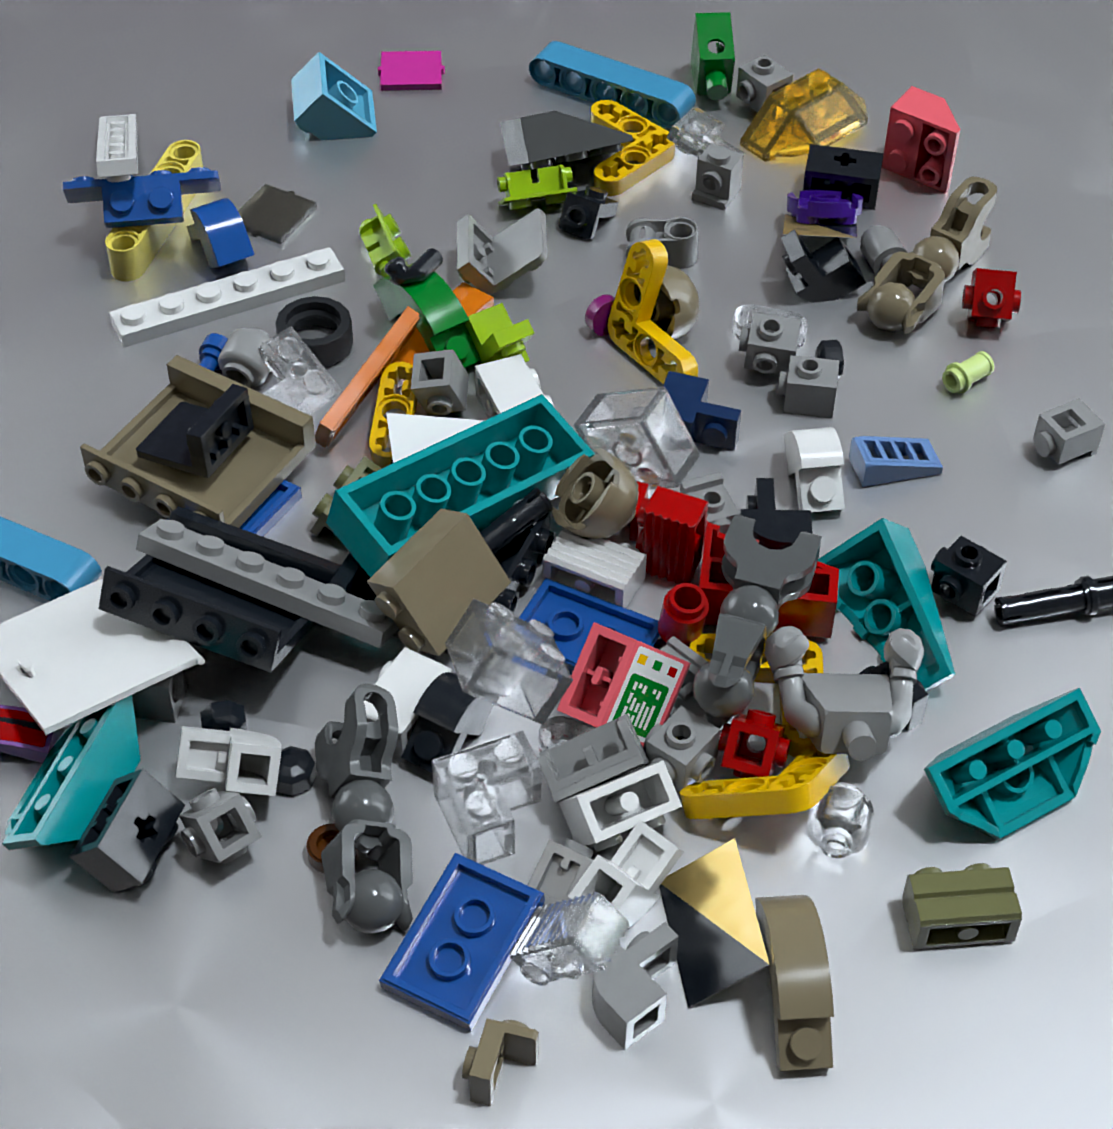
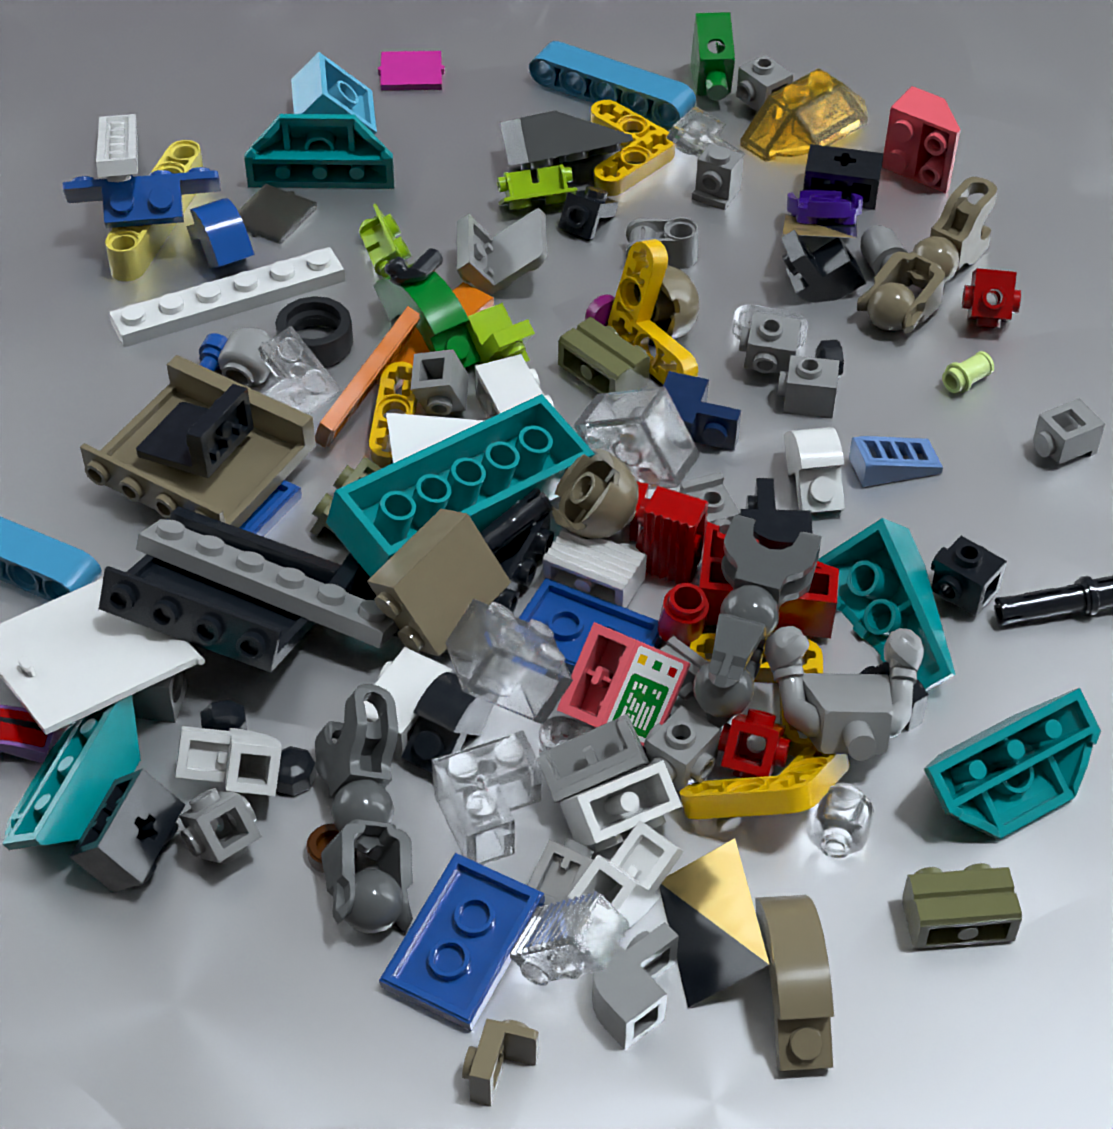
none -> teal wedge [244,114,395,189]
none -> olive brick [558,317,650,406]

